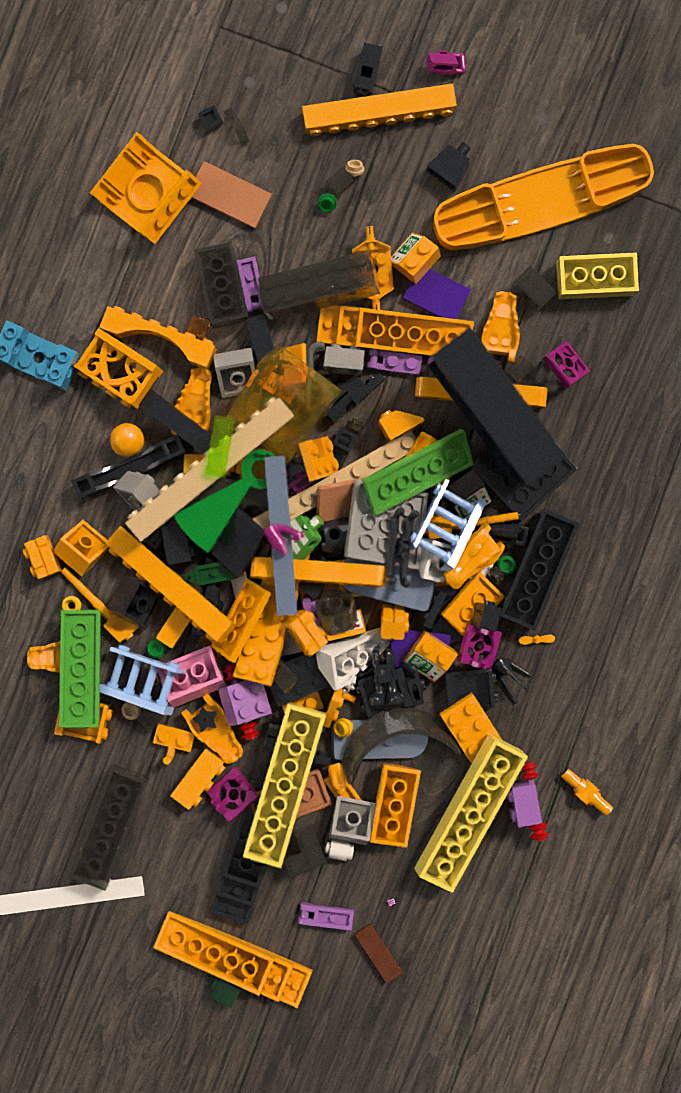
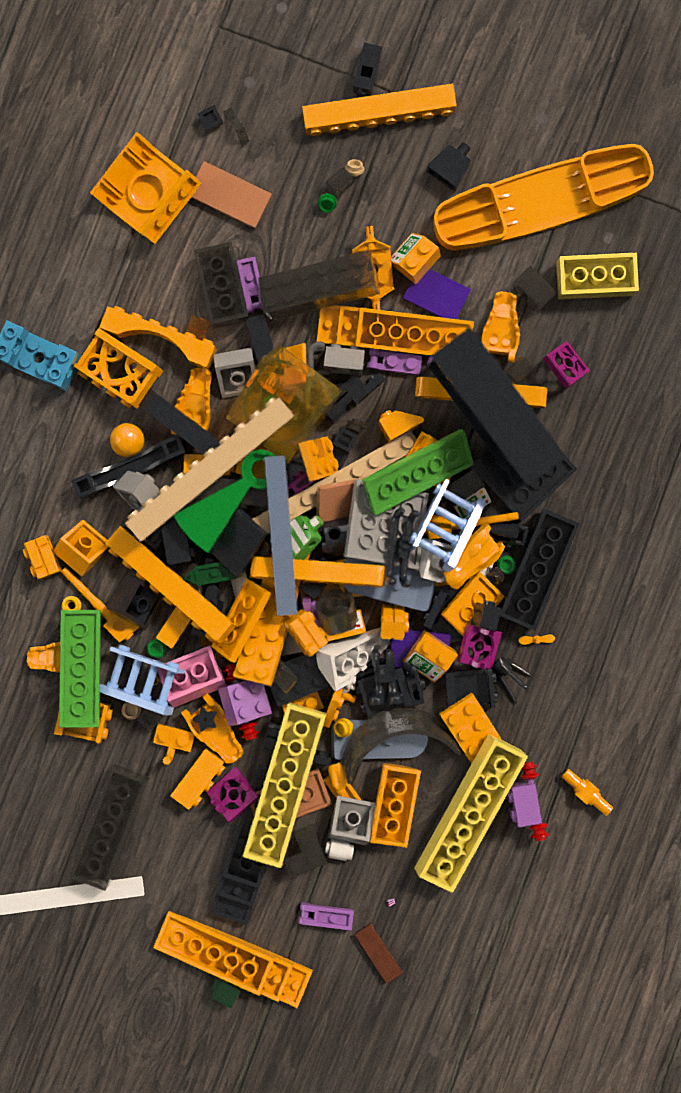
clear neon green plate [205,415,235,478] -> none
magenta plant [262,524,305,556] -> none
magenta piece [425,50,466,76] -> none

